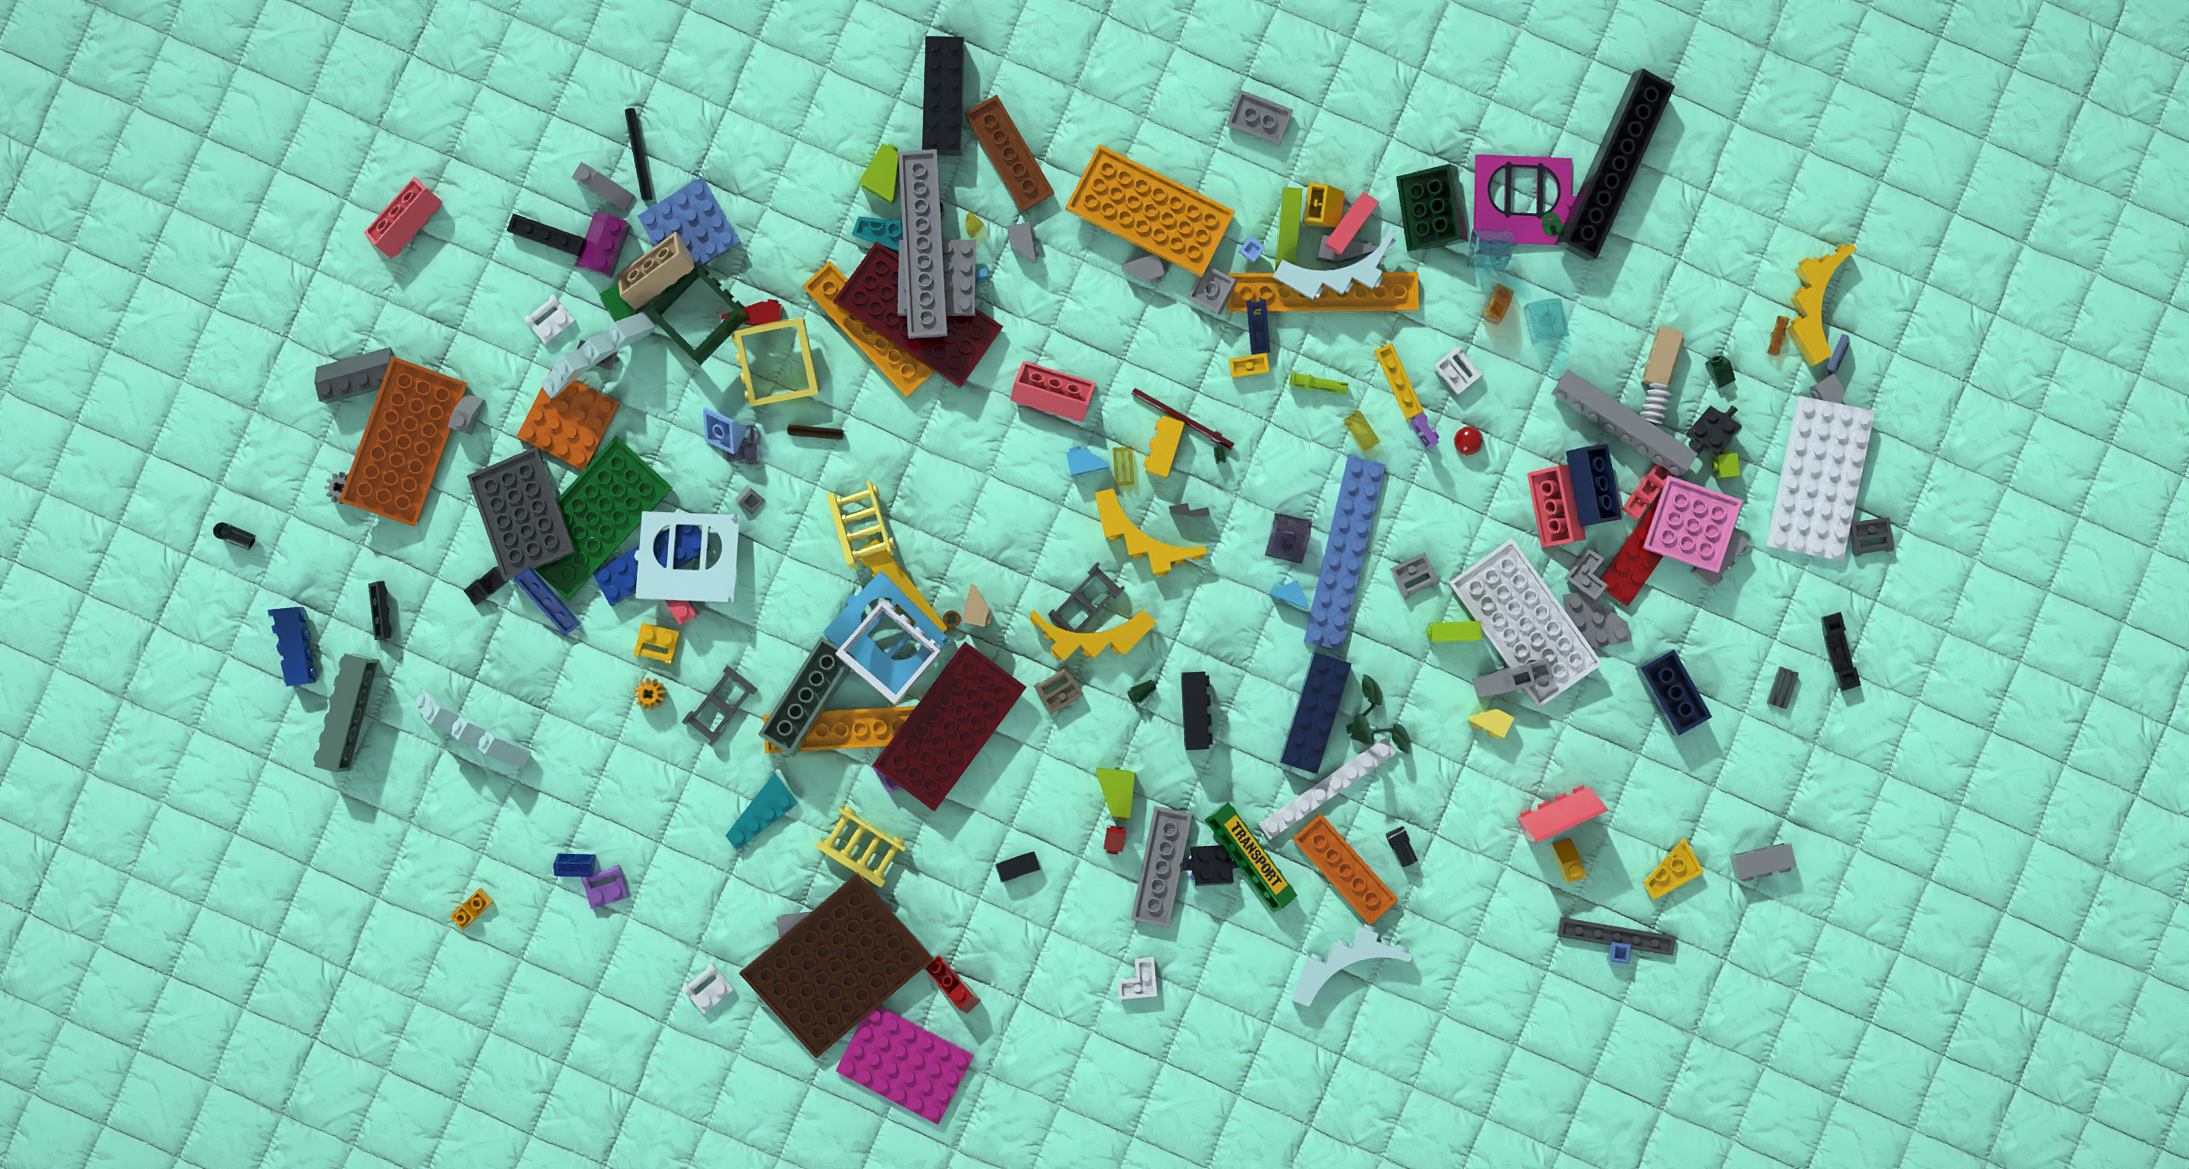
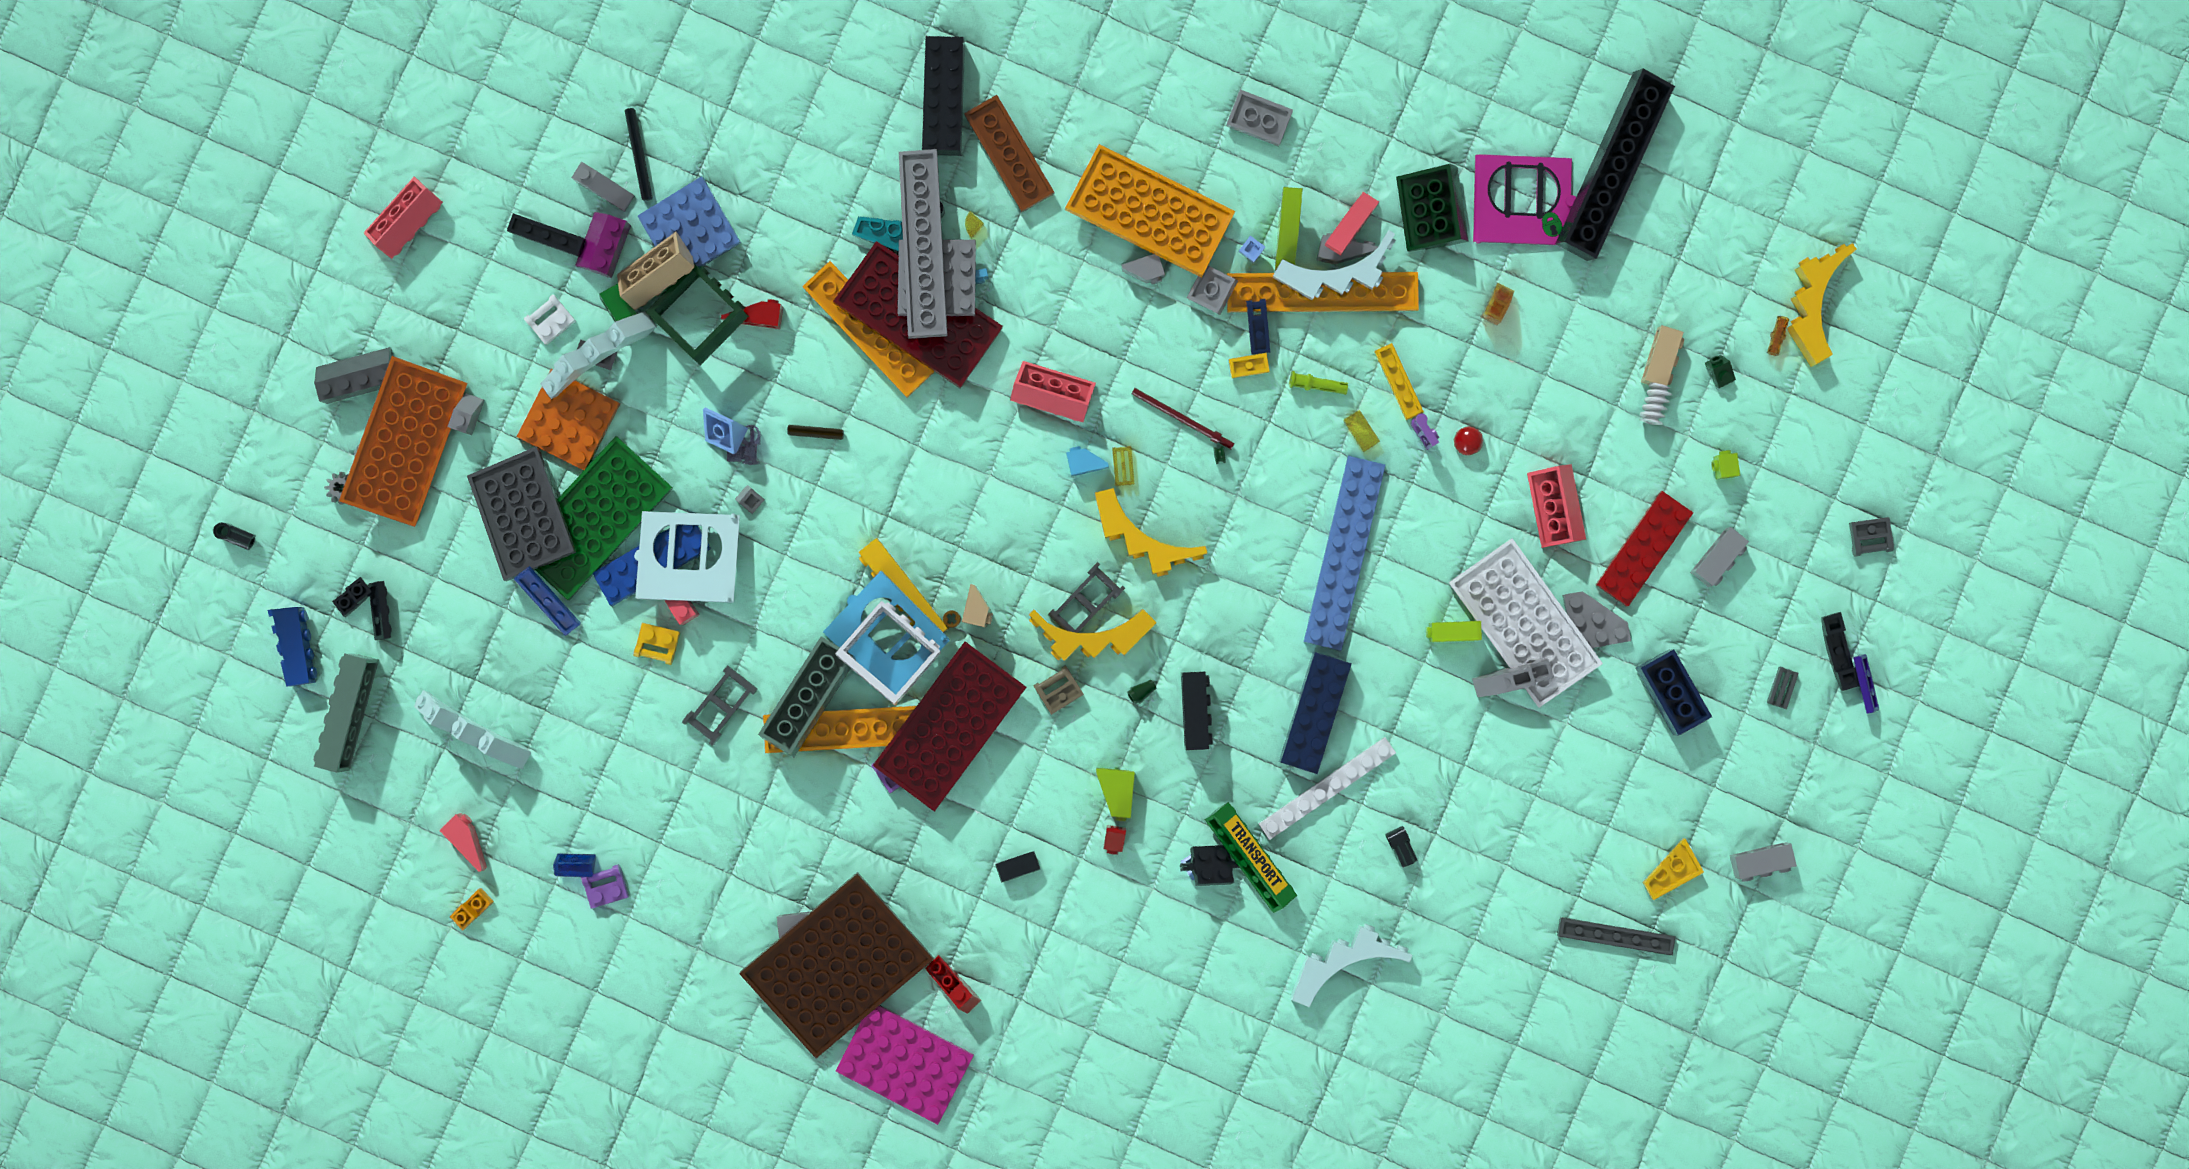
black slope [463,566,509,606] -> none
light orange gear [633,678,667,710] -> none
white plate [682,962,735,1014] -> none
teal wing [725,773,798,851] -> none
light yellow window [732,316,820,407] -> none
light yellow fence [816,806,907,888] -> none
light yellow fence [826,480,896,570] -> none
lime slope [859,143,899,205] -> none
light grey slope [1007,222,1039,264] -> none
white plate [1117,957,1157,1000] -> none
light grey plate [1131,805,1192,928] -> none
yellow brick [1143,416,1185,479] -> none
dark grey slope [1169,503,1210,517] -> none
slope [1265,513,1312,564] -> none
medium azure slope [1270,580,1308,609] -> none
orange plate [1292,813,1398,925] -> none
yellow slope [1302,182,1345,229] -> none
dark green plant [1346,674,1410,754] -> none
light grey plate [1390,553,1439,600] -> none
white plate [1433,345,1483,395] -> none
clear light blue slope [1467,229,1514,270] -> none
light yellow slope [1467,709,1514,739] -> none
coral slope [1516,785,1608,843] -> none
clear light blue slope [1523,298,1570,344] -> none
light grey brick [1551,369,1698,478] -> none
yellow slope [1552,838,1587,883] -> none
light grey plate [1565,548,1608,602] -> none
dark blue brick [1566,444,1622,527] -> none
medium blue slope [1607,942,1631,964] -> none
coral slope [1621,463,1672,521] -> none
bright pink plate [1642,476,1743,573] -> none
black plate [1686,405,1742,458] -> none
white plate [1766,396,1875,561] -> none
light grey slope [1810,374,1845,404] -> none
sand blue tile [1826,334,1851,375] -> none
none -> black slope [332,577,373,617]
none -> coral slope [439,813,487,872]
none -> dark purple tile [1853,654,1879,714]

